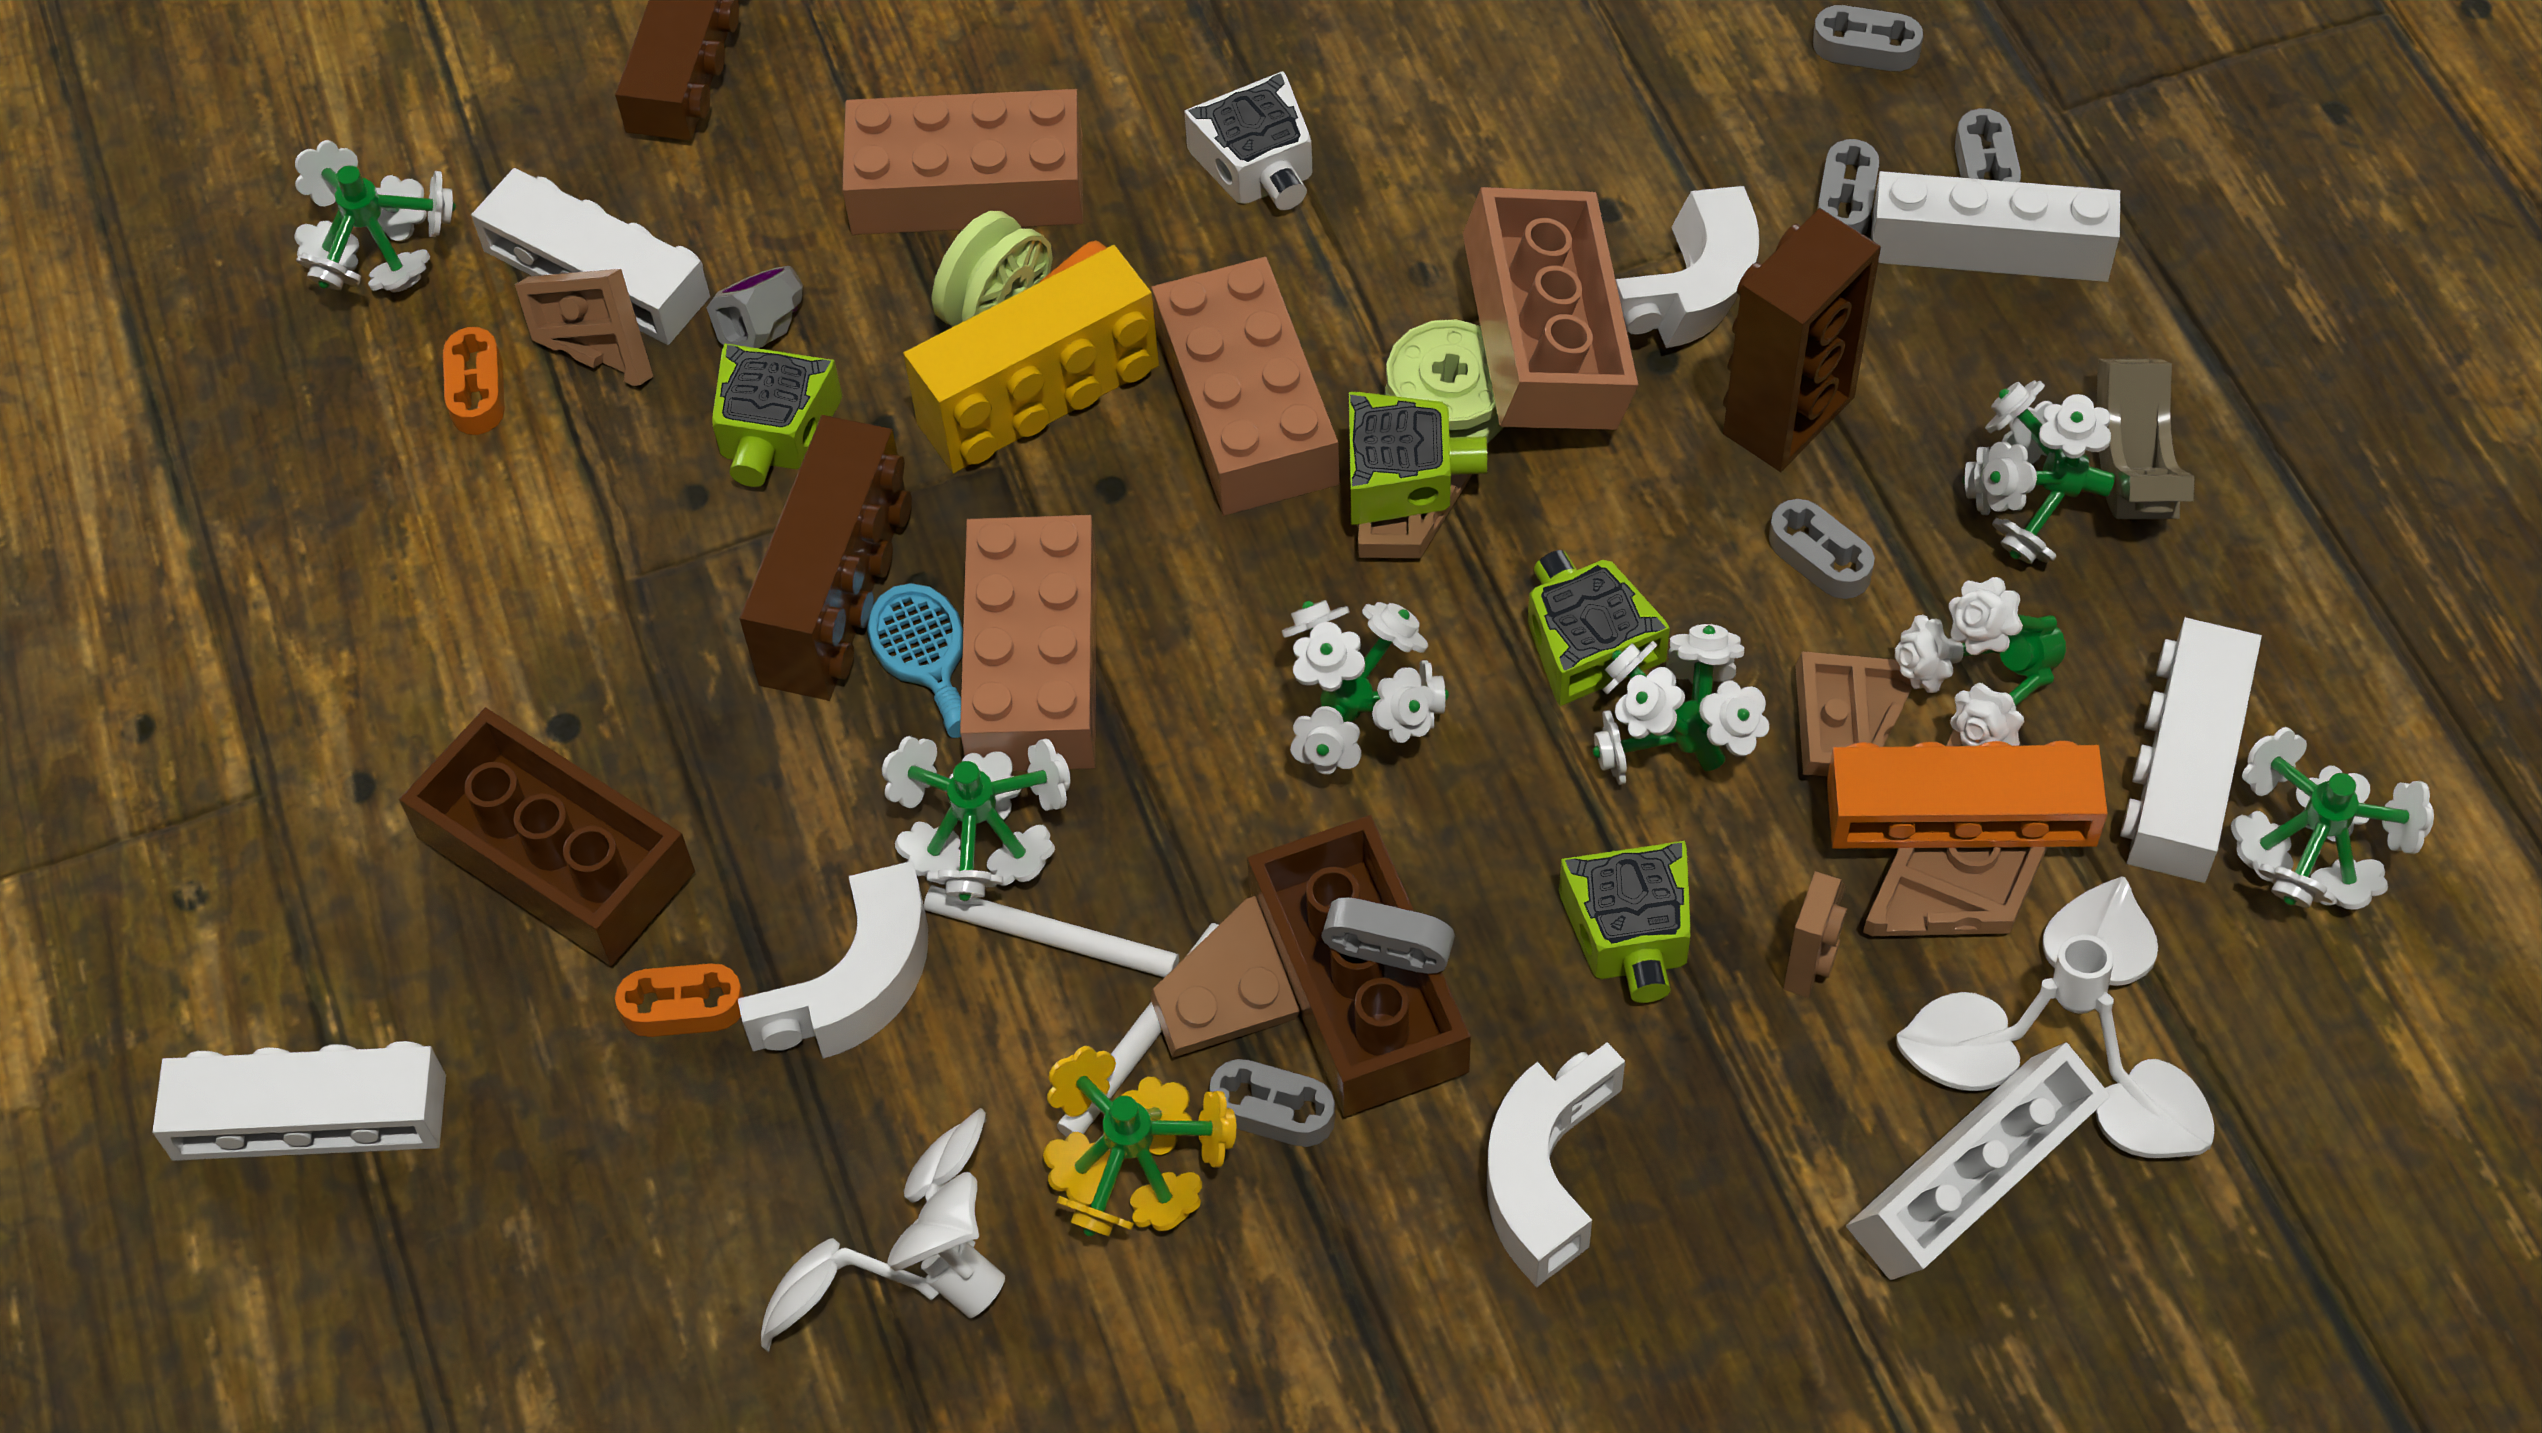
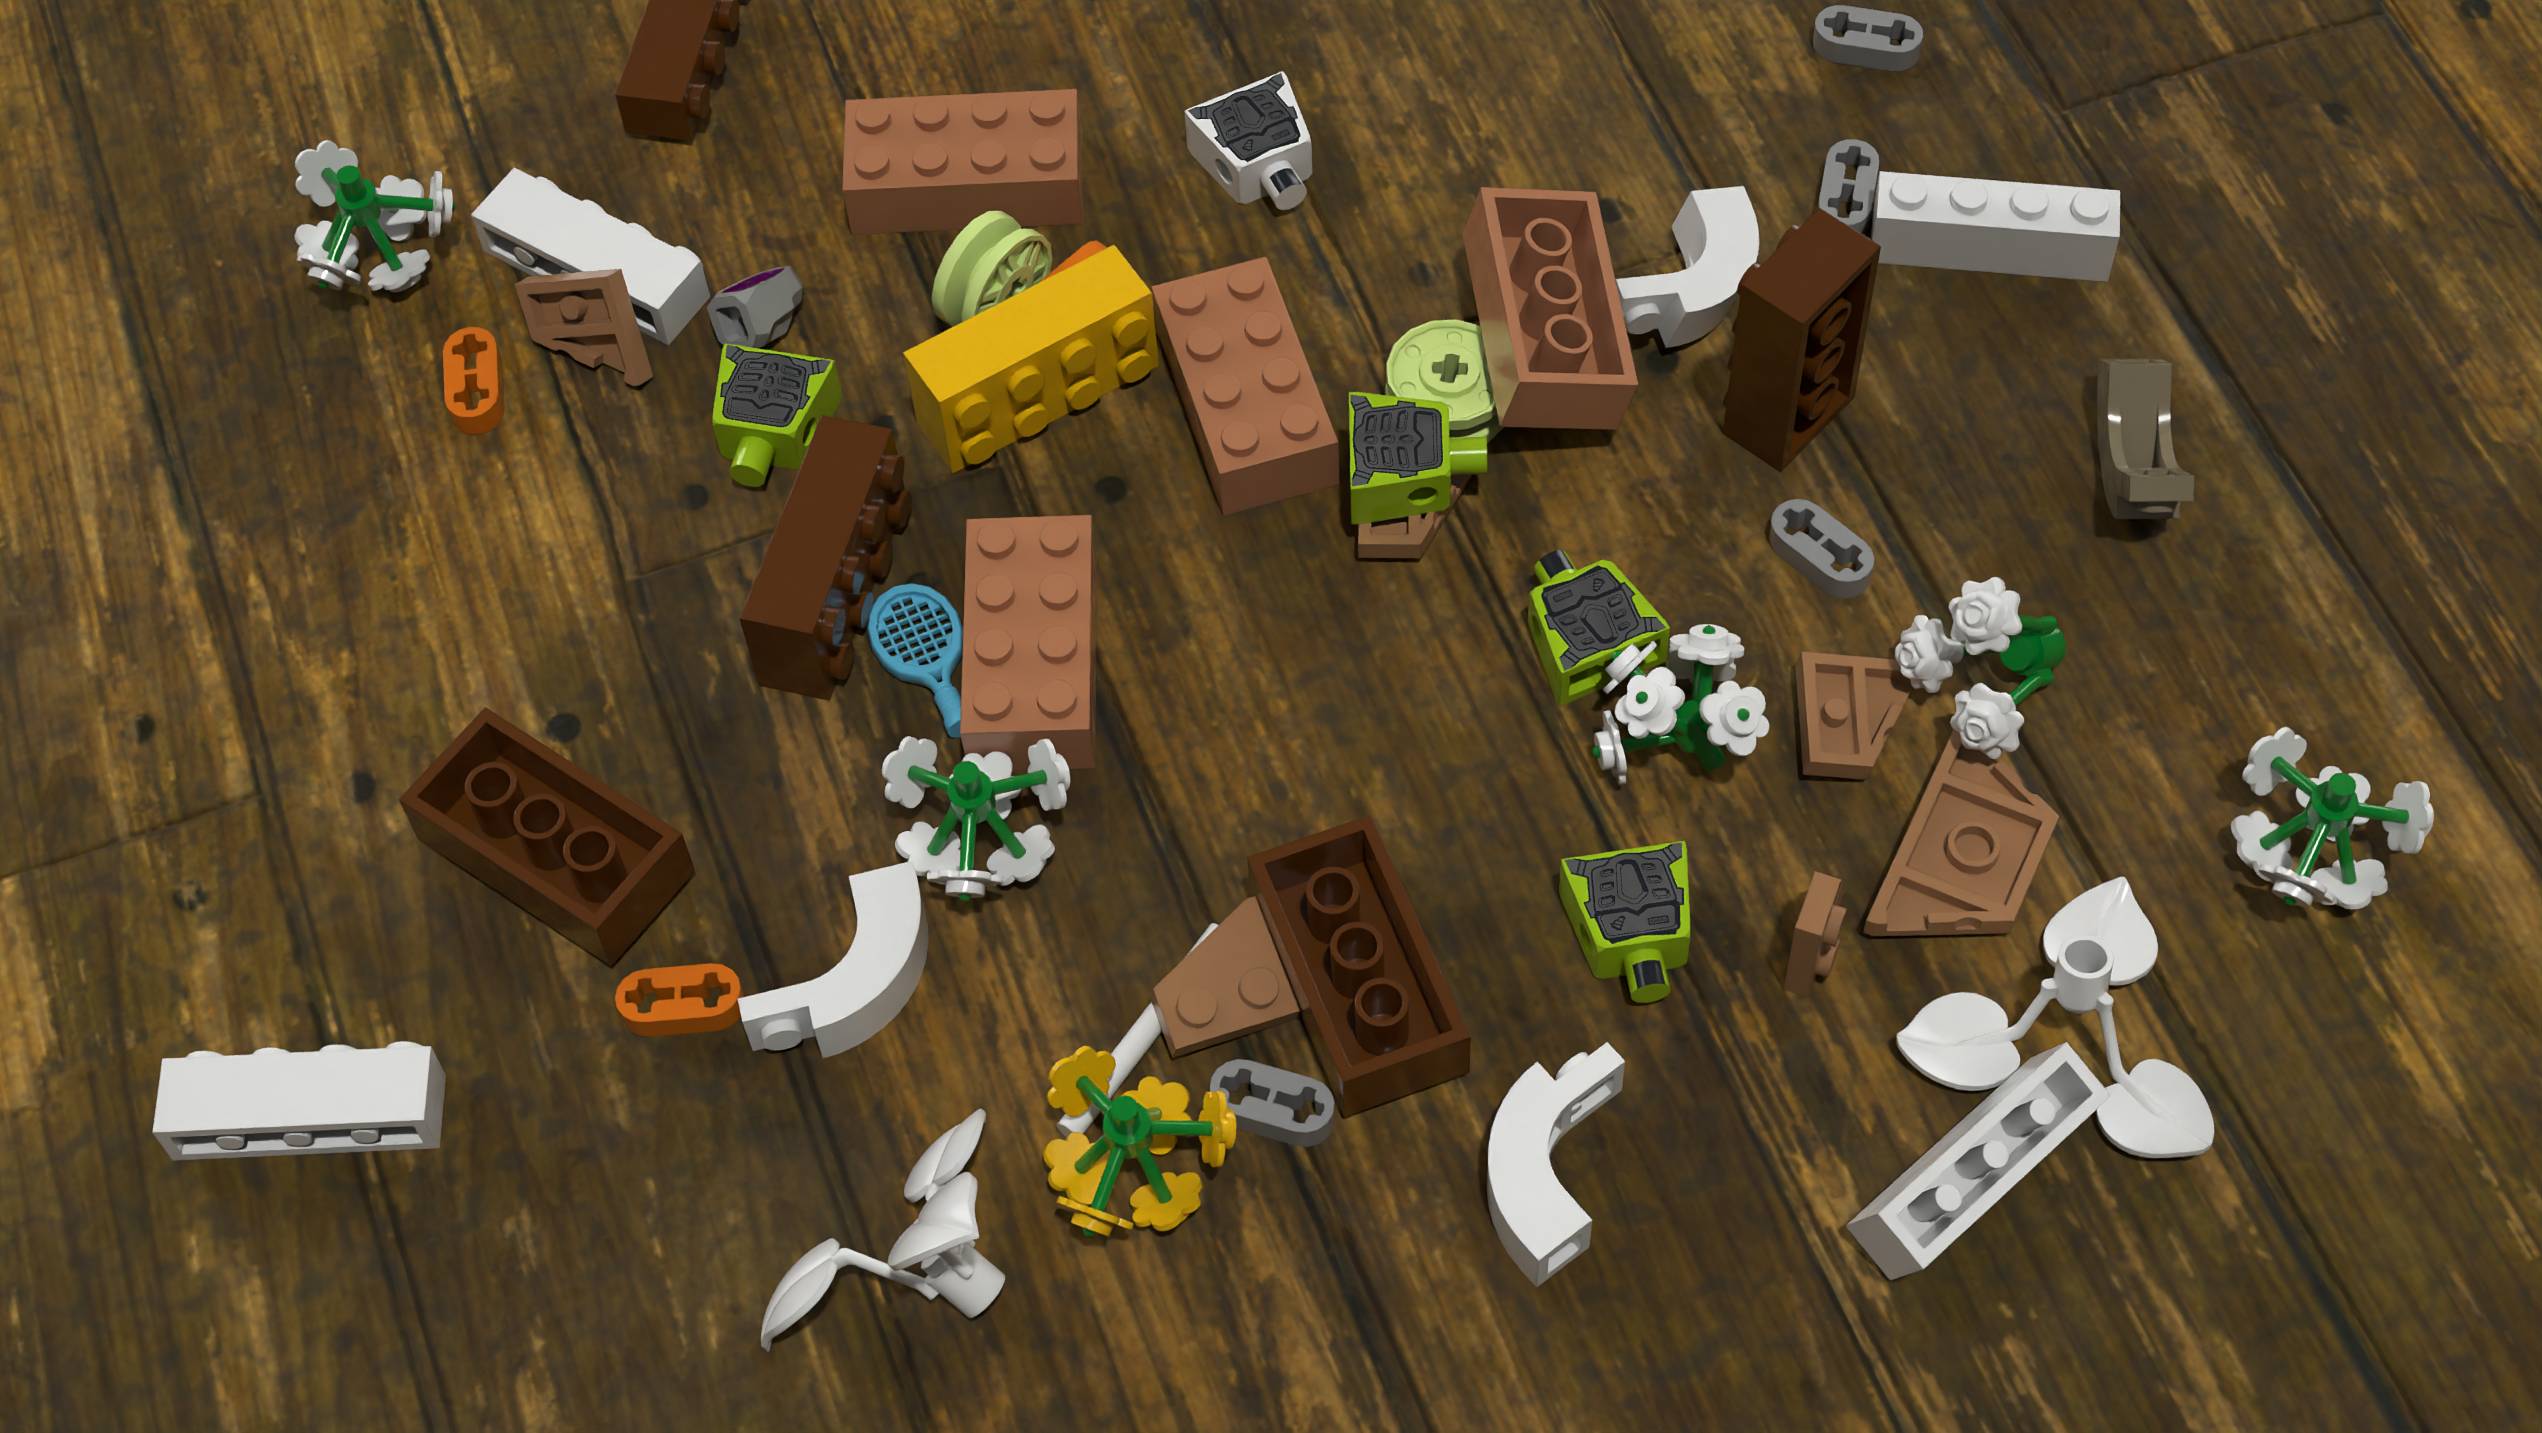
white bar [924,885,1179,977] -> none
white plant [1282,600,1449,774] -> none
light grey beam [1321,897,1455,974] -> none
orange brick [1827,741,2108,849] -> none
light grey beam [1955,108,2021,182] -> none
white plant [1962,380,2115,564] -> none
white brick [2120,617,2262,883] -> none

